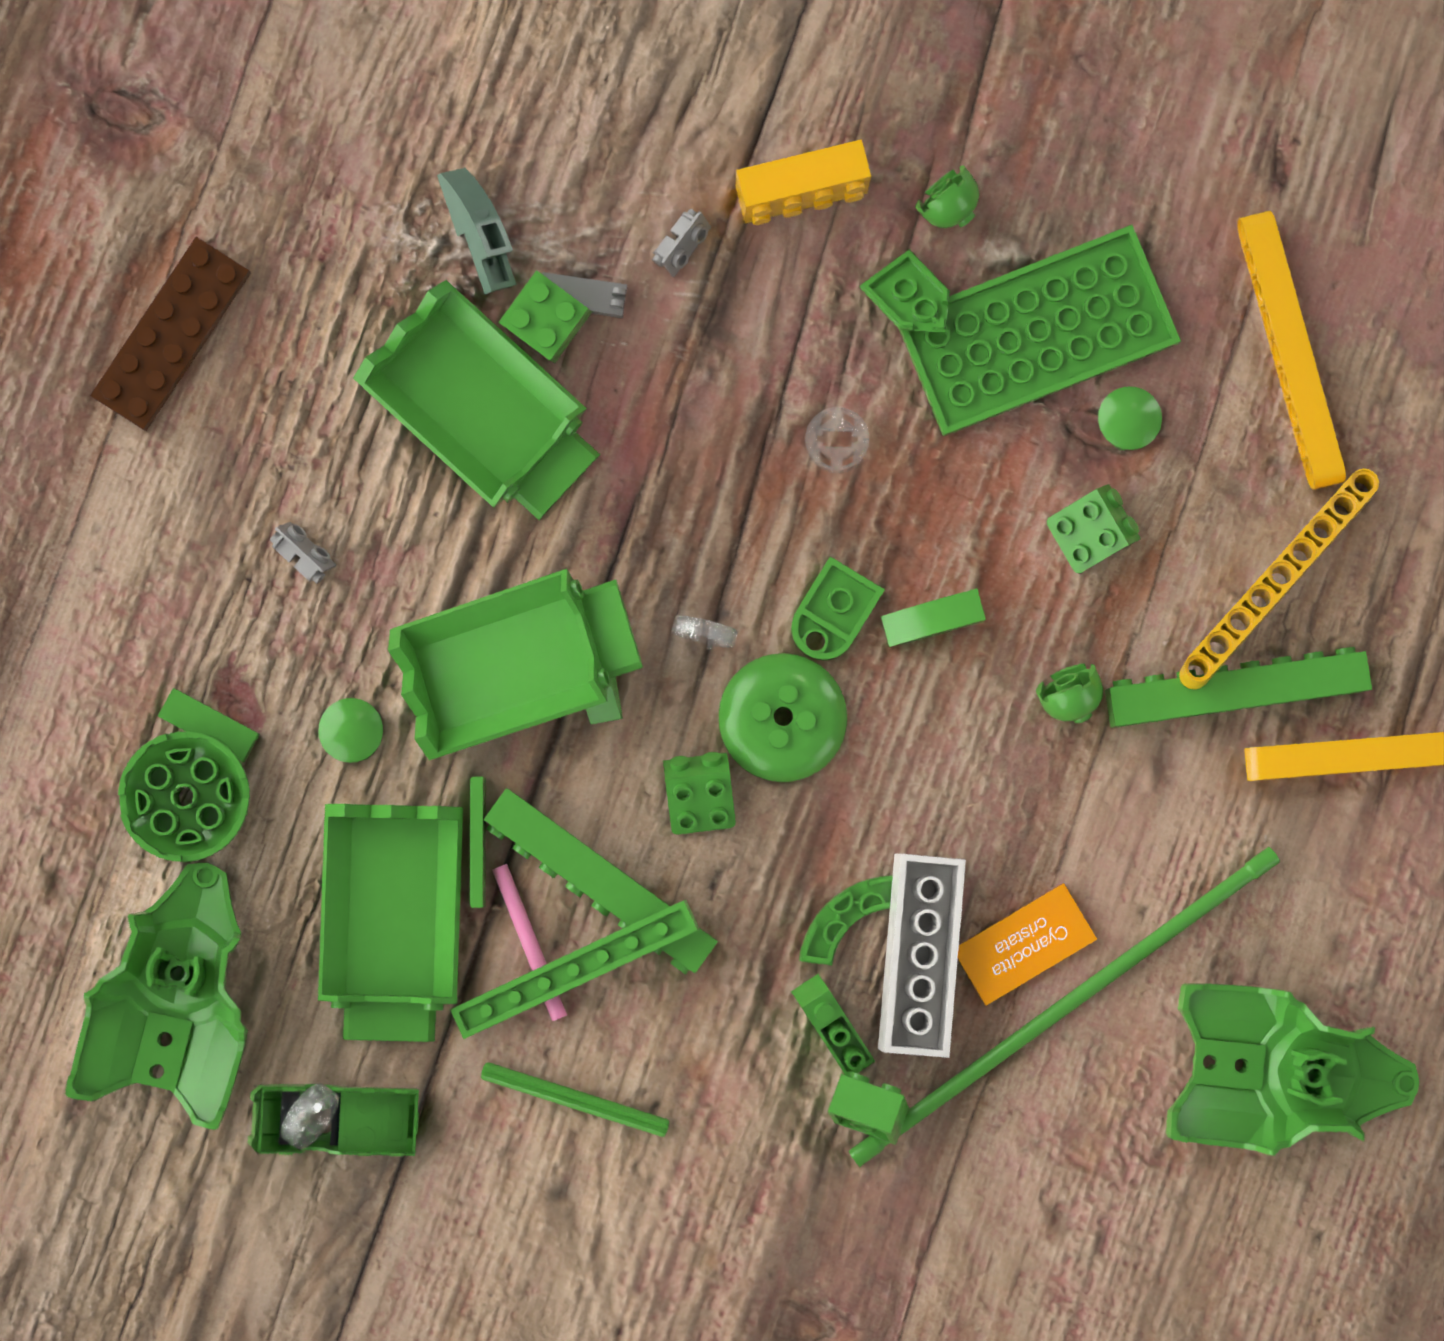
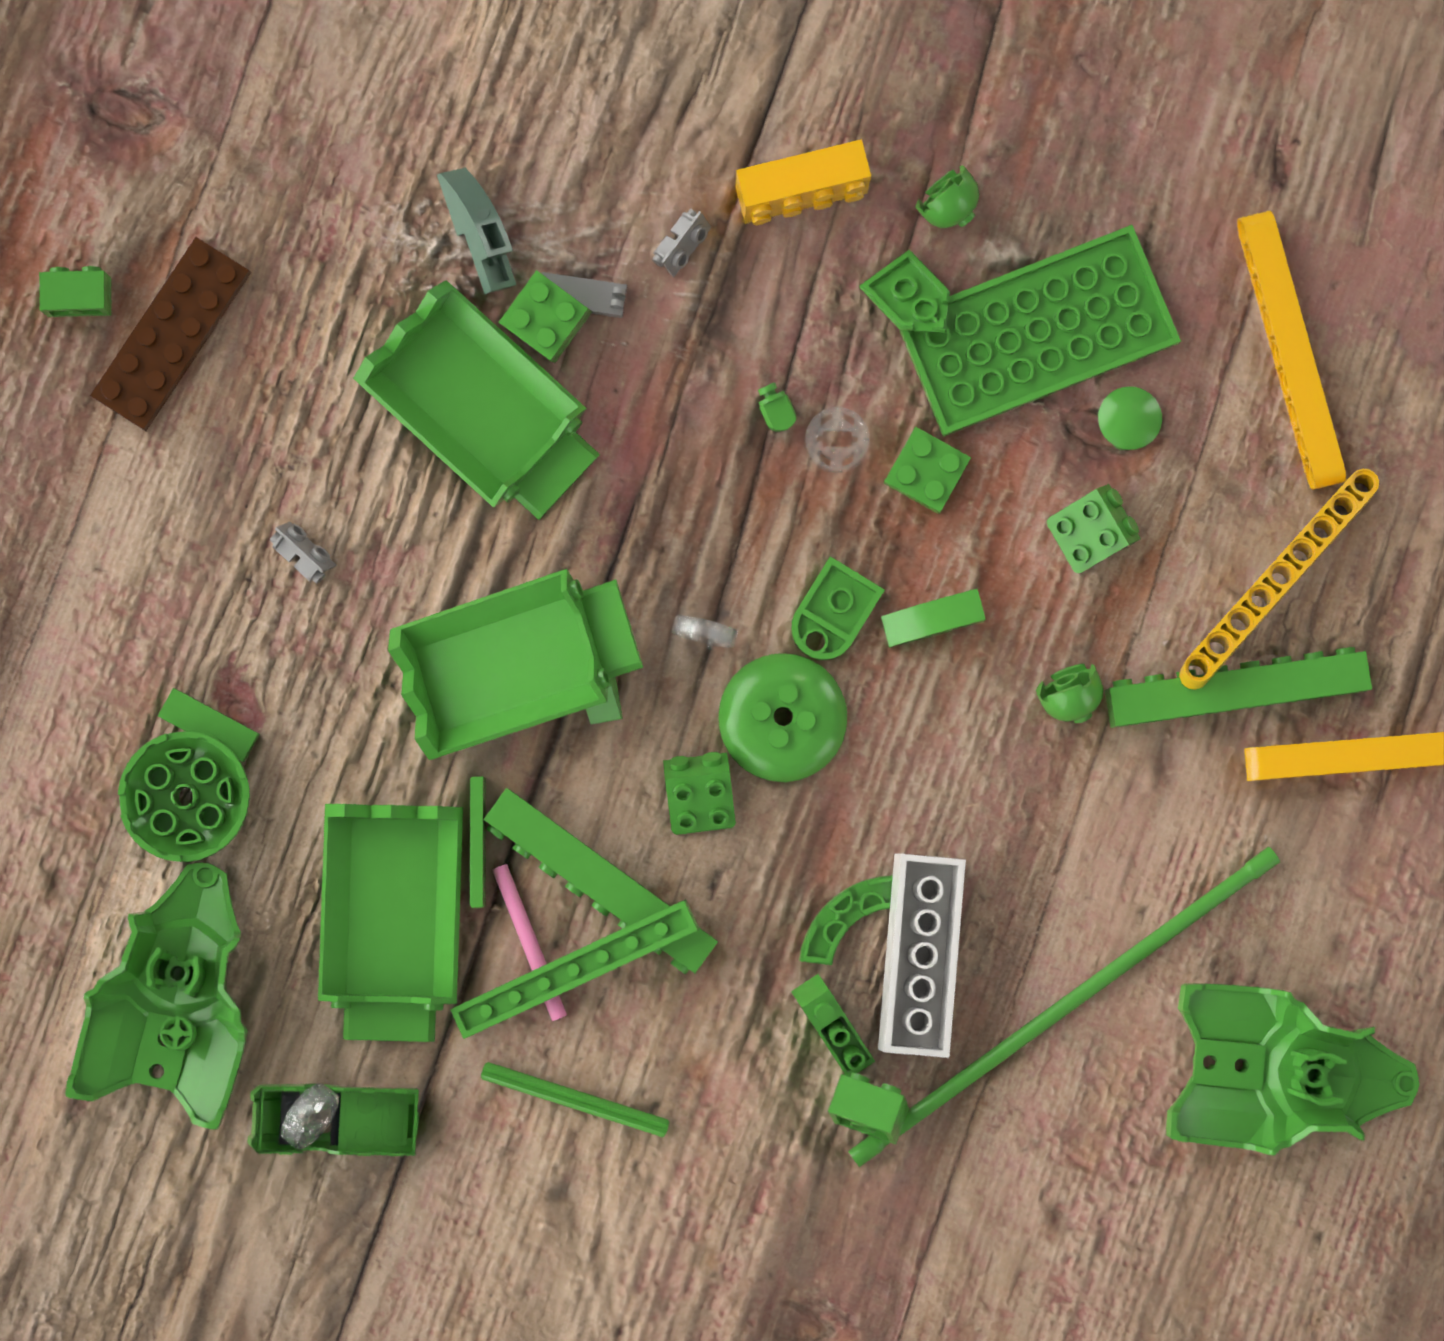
bright green dish [318,698,383,763] -> none
light orange tile [958,883,1097,1006] -> none
none -> bright green brick [39,266,112,317]
none -> bright green wheel [160,1016,197,1050]
none -> bright green arm [758,382,796,432]
none -> bright green plate [883,426,971,514]

